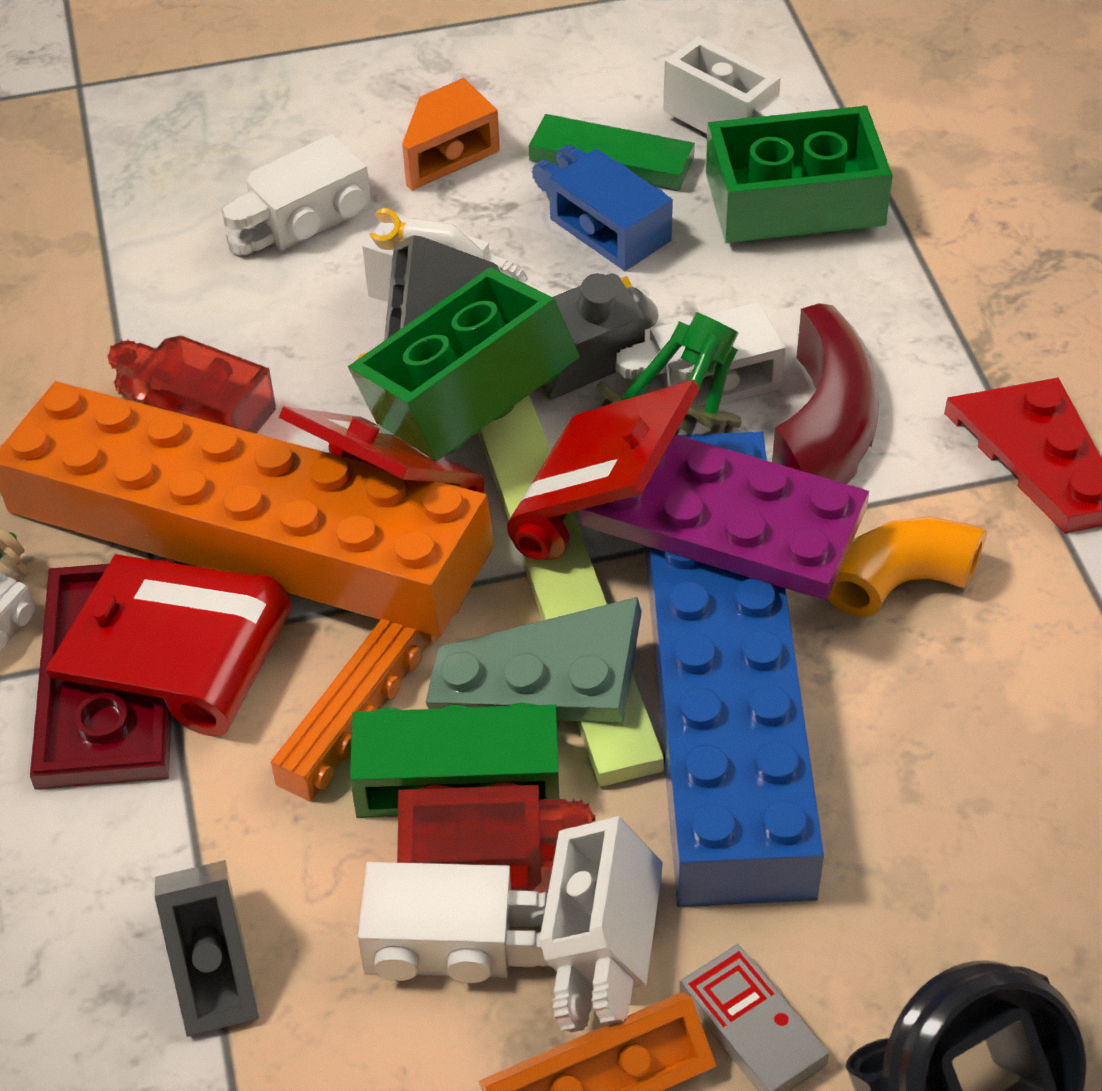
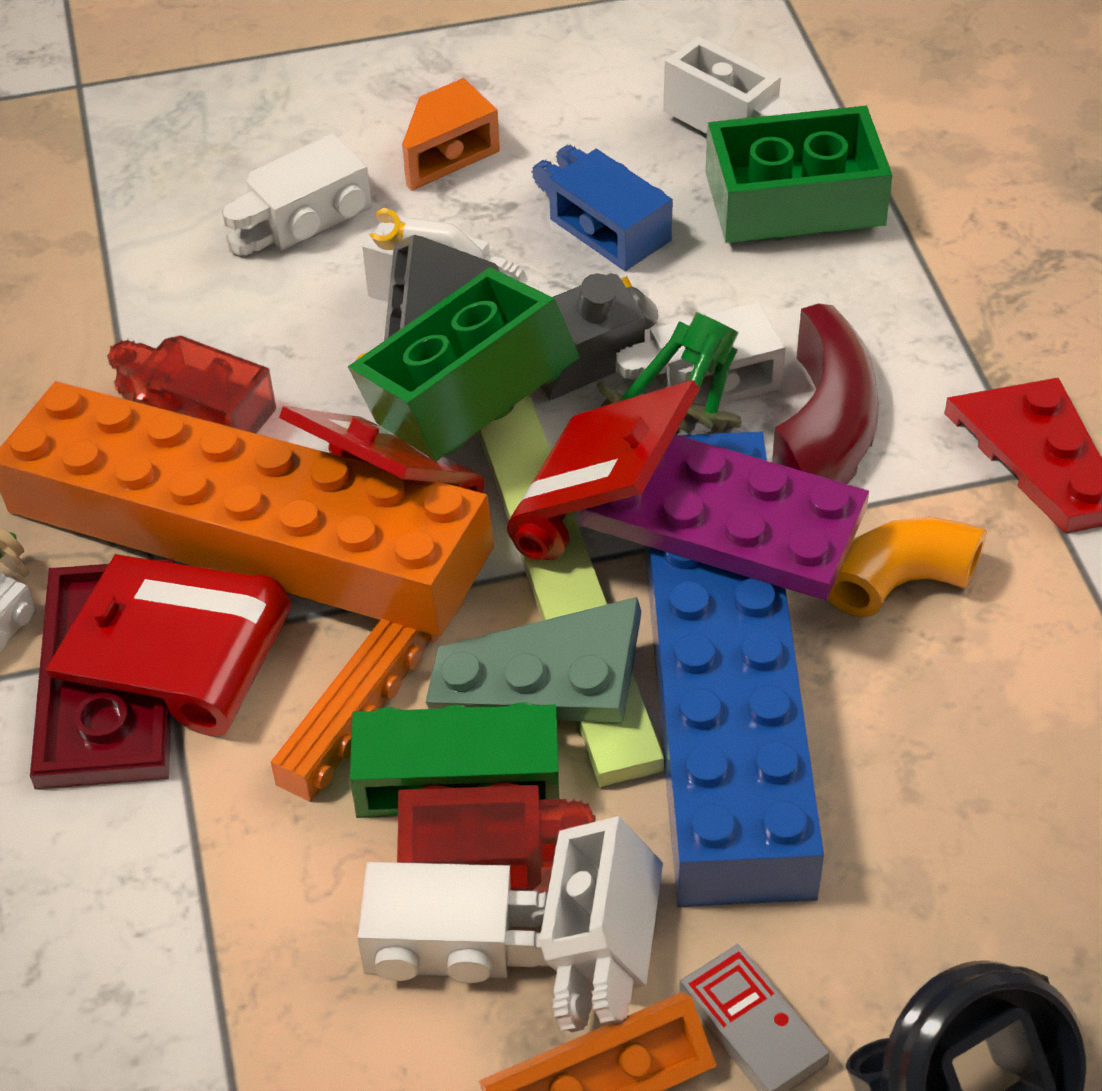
dark grey slope [154,860,259,1037] -> none
green tile [528,114,695,190] -> none

